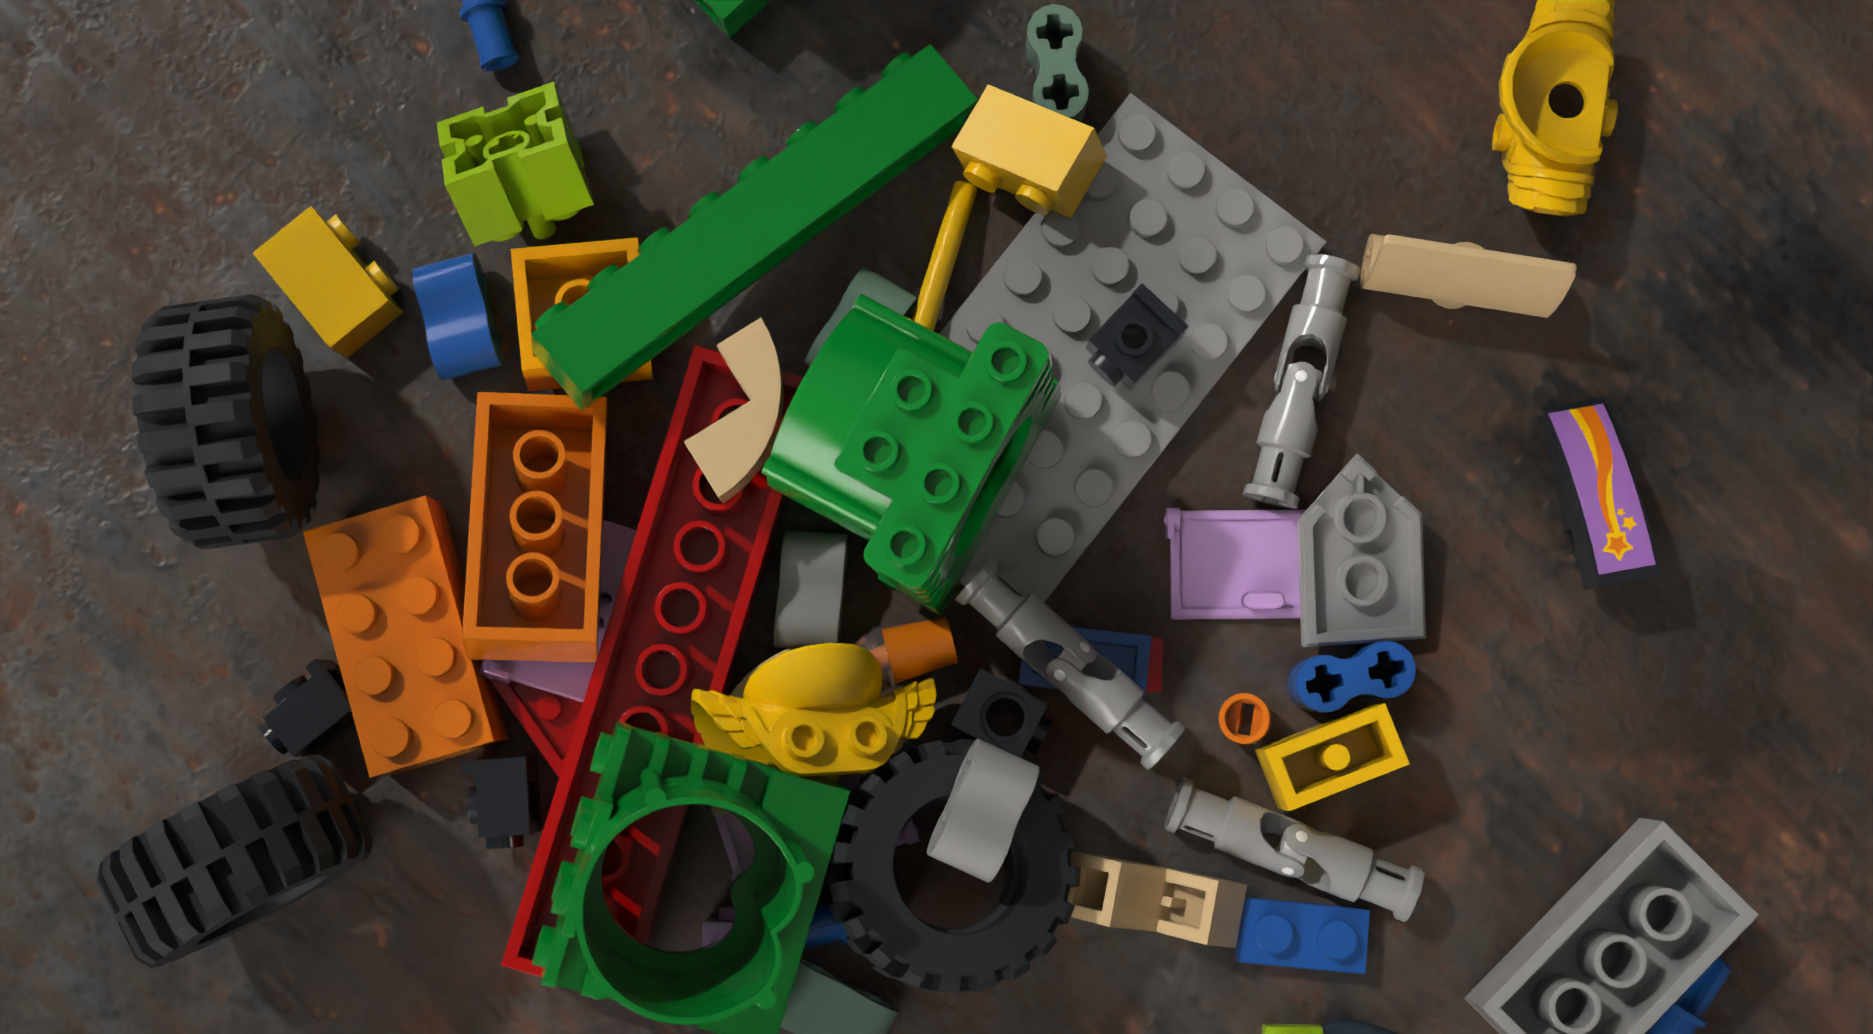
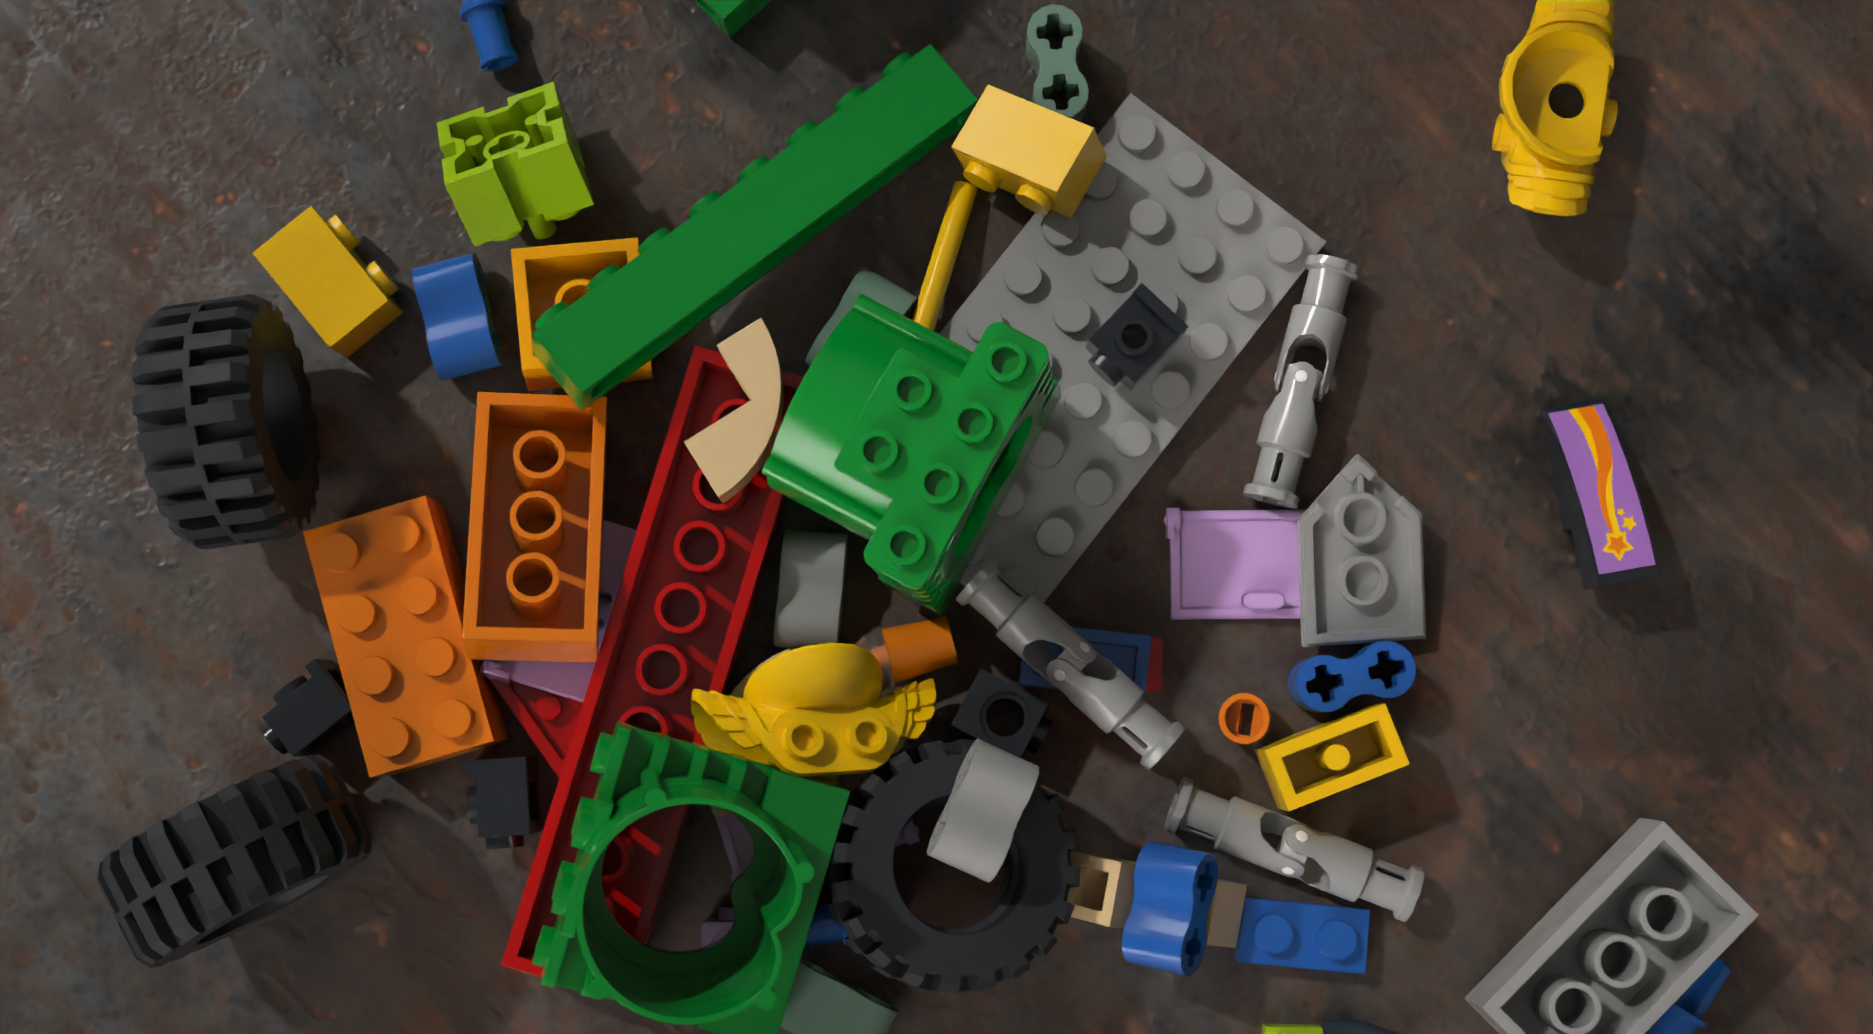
tan panel [1360,234,1577,318] -> none
none -> blue axle [1122,841,1218,977]

